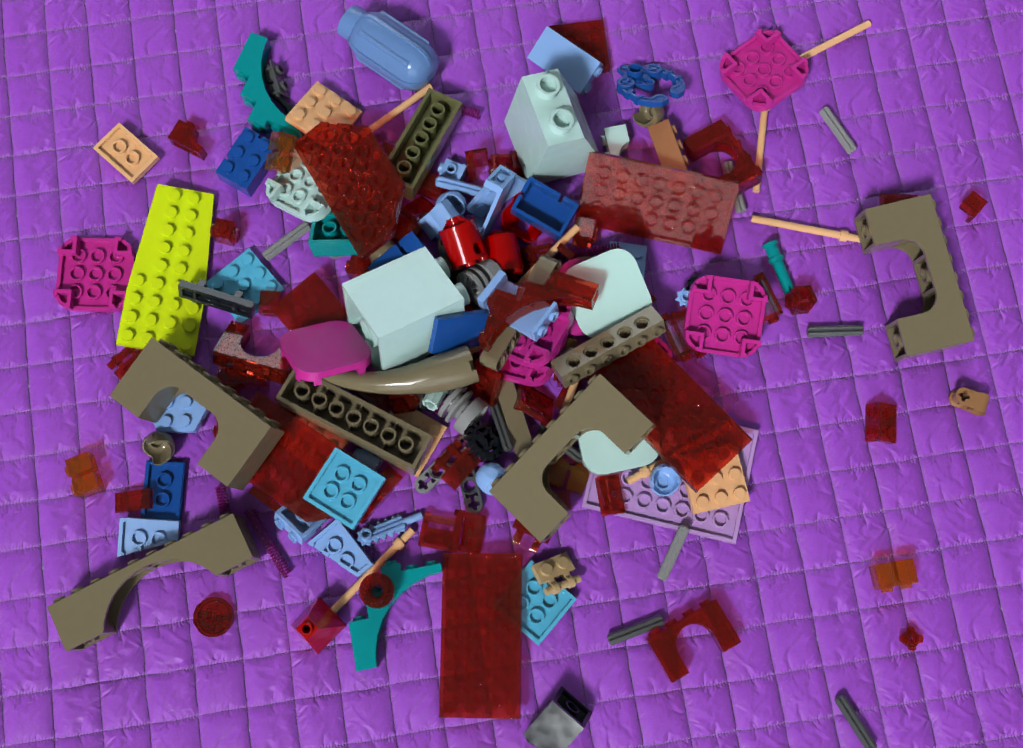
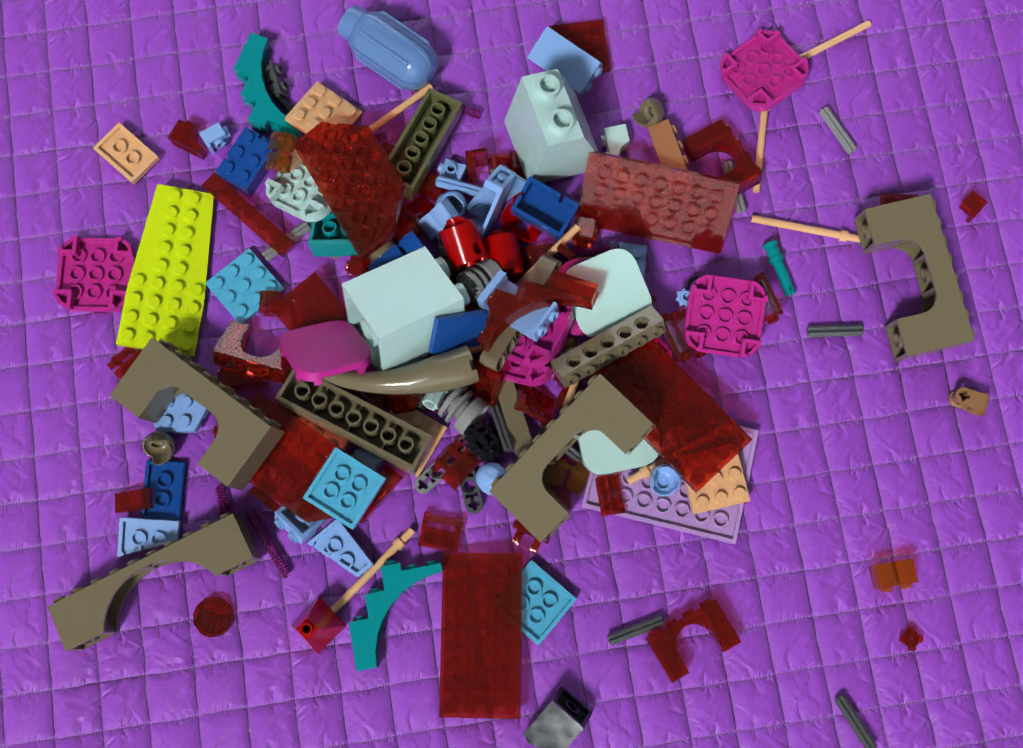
clear orange piece [65,452,105,499] -> none
black hinge [178,279,255,319] -> none
clear red brick [210,218,241,246] -> none
light blue piece [356,511,423,547] -> none
clear red piece [359,573,396,609] -> none
clear red plate [448,509,486,555] -> none
tan plate [531,552,581,596] -> none
blue piece [616,63,685,107] -> none
light grey axle [657,525,690,581] -> none
clear red brick [785,285,817,315] -> none
clear red bracket [865,402,897,444] -> none
none -> light blue brick [199,122,231,155]
none -> clear red tile [201,172,295,258]

